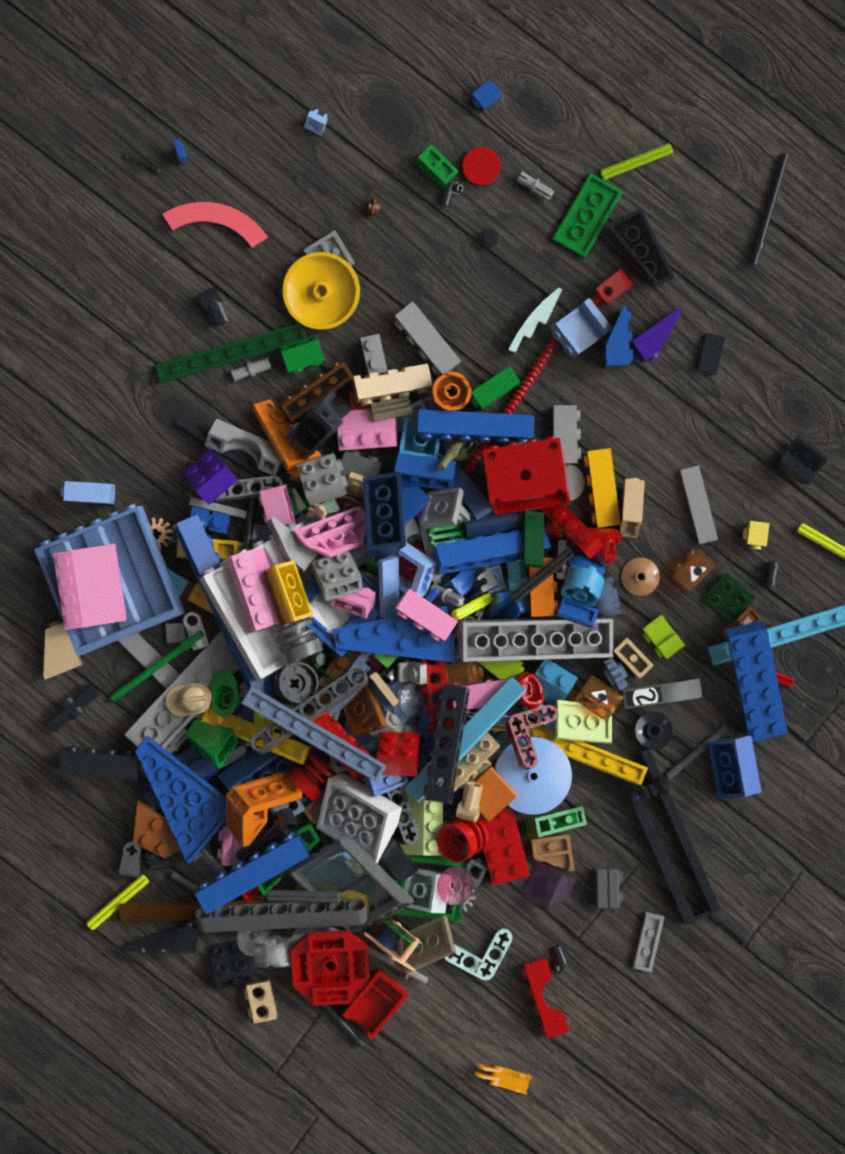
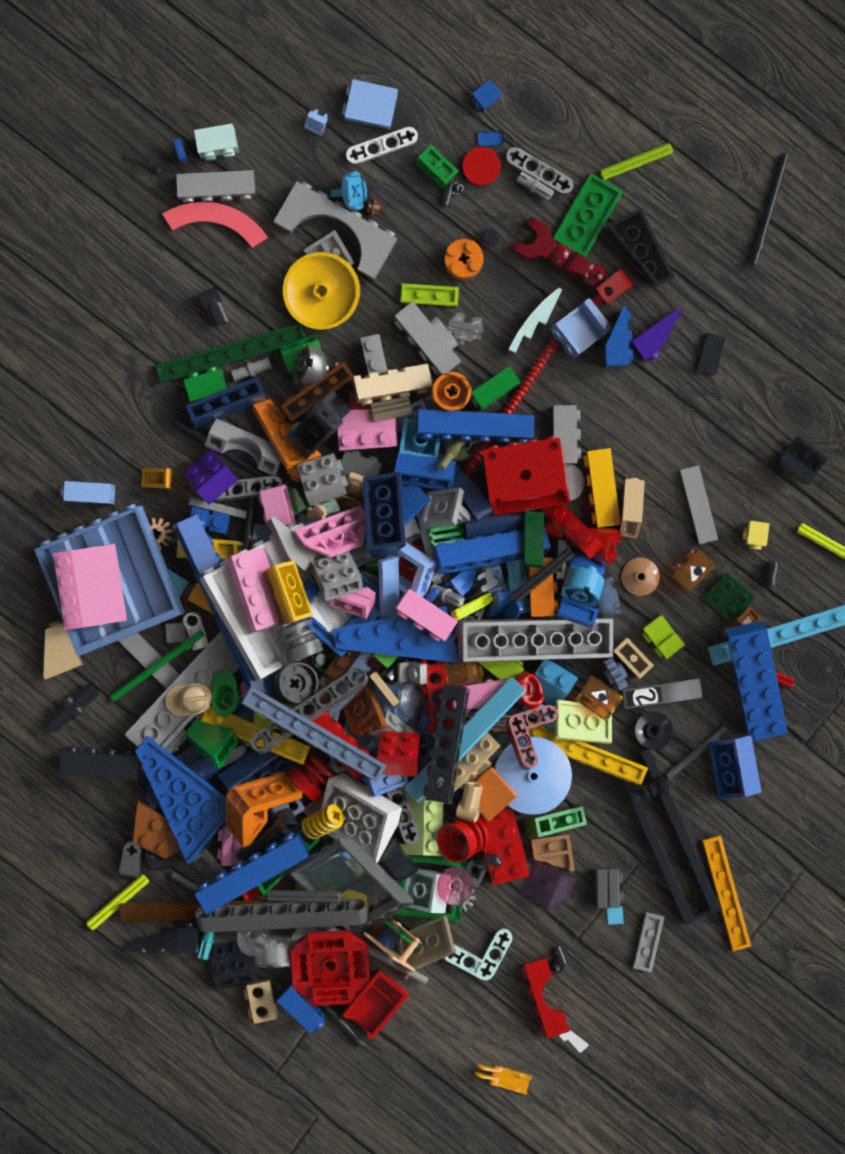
none -> light orange slope [141,468,172,489]
none -> light grey brick [176,170,256,203]
none -> green brick [184,367,227,403]
none -> dark blue brick [186,377,267,429]
none -> light aqua brick [194,124,239,161]
none -> teal axle [197,932,215,960]
none -> light grey arch [274,181,397,280]
none -> blue window [277,982,325,1033]
none -> flat silver cylinder [293,345,329,384]
none -> yellow piece [302,804,344,839]
none -> dark azure tile [330,171,367,210]
none -> light blue brick [342,80,398,130]
none -> white beam [346,127,418,165]
none -> lime tile [400,283,459,307]
none -> light grey beam [429,316,458,349]
none -> orange brick [445,239,483,281]
none -> clear hips [448,312,484,345]
none -> black arm [474,854,502,868]
none -> blue piece [478,131,504,146]
none -> light grey beam [506,147,573,195]
none -> dark red piece [512,217,606,287]
none -> white sticker [559,1030,588,1053]
none -> medium azure sticker [607,906,624,925]
none -> light orange tile [702,835,751,951]

